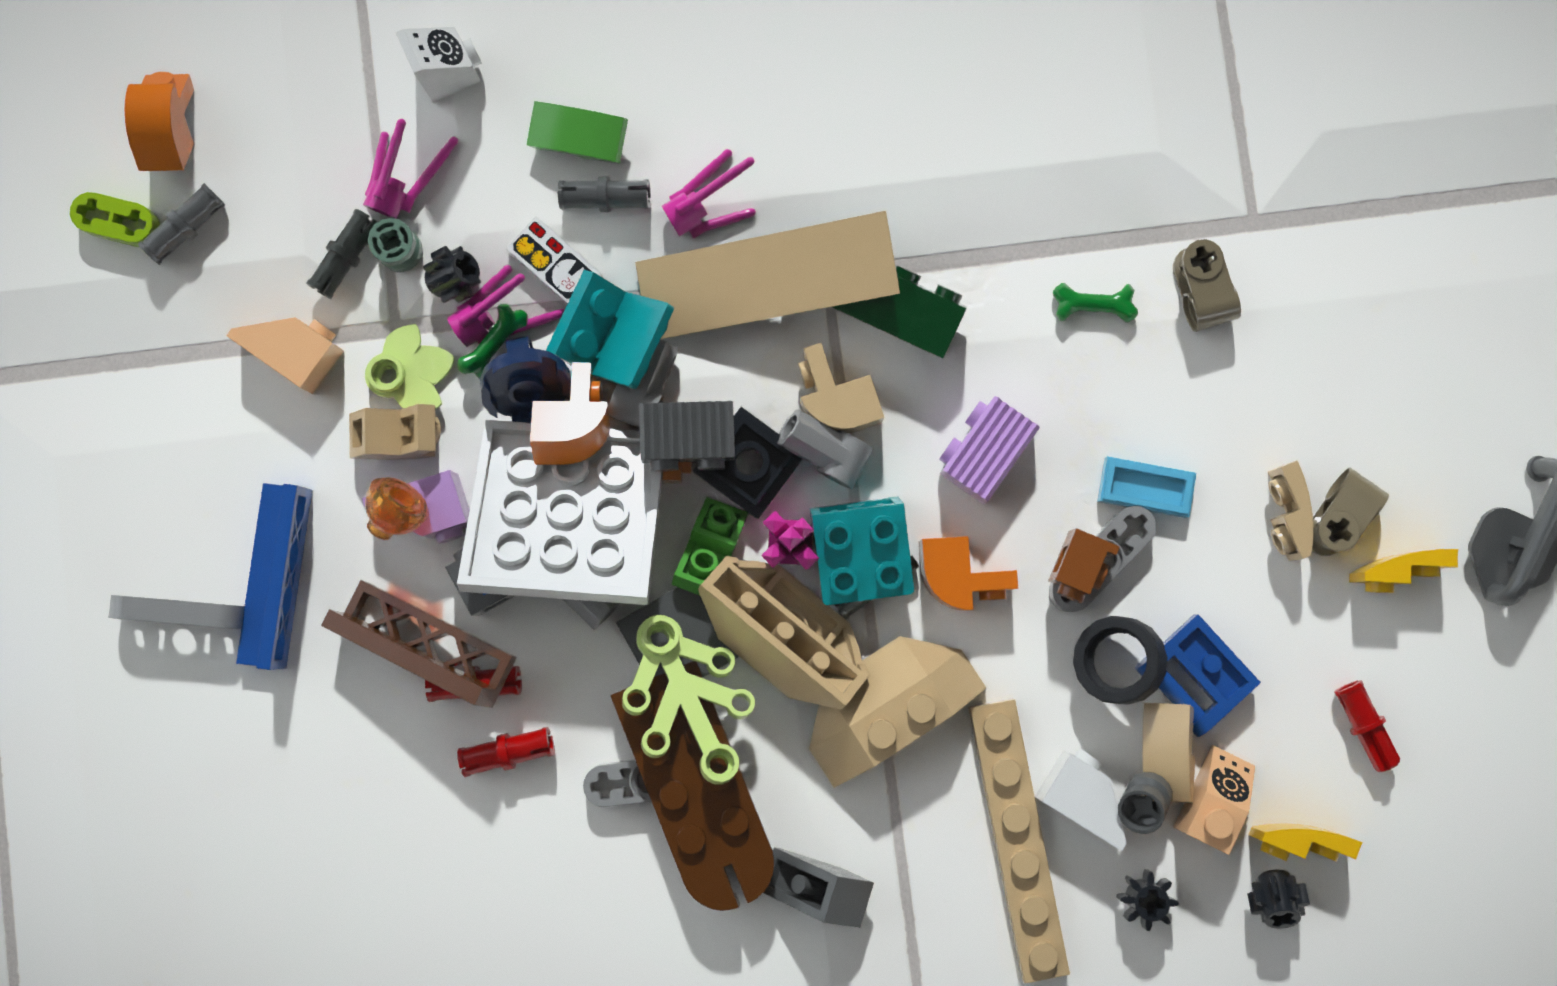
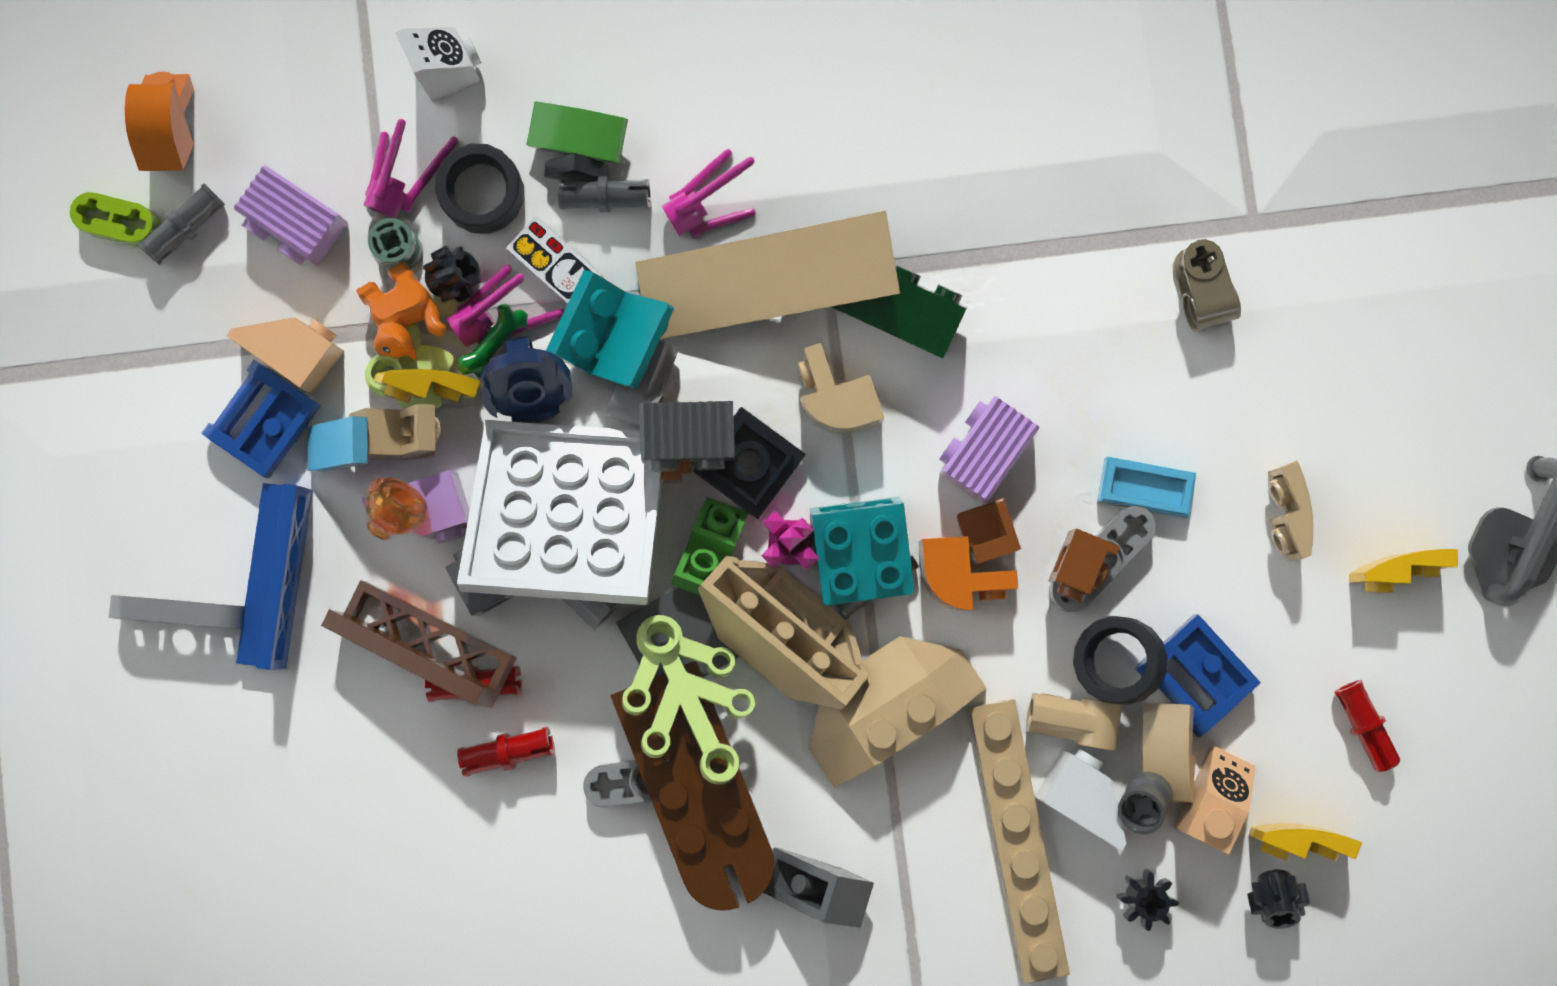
pearl dark grey pin [306,209,377,299] -> none
brick [530,363,610,465] -> none
light grey piece [777,410,873,489] -> none
green piece [1052,283,1138,323] -> none
dark tan piece [1312,467,1389,556] -> none
none -> blue plate [201,359,321,479]
none -> lavender brick [234,165,348,266]
none -> medium azure tile [307,416,368,472]
none -> orange animal [356,262,446,360]
none -> yellow slope [373,369,480,403]
none -> black tyre [435,143,524,234]
none -> black tile [544,153,608,181]
none -> dark orange panel [956,497,1021,566]
none -> tan piece [1026,693,1123,751]

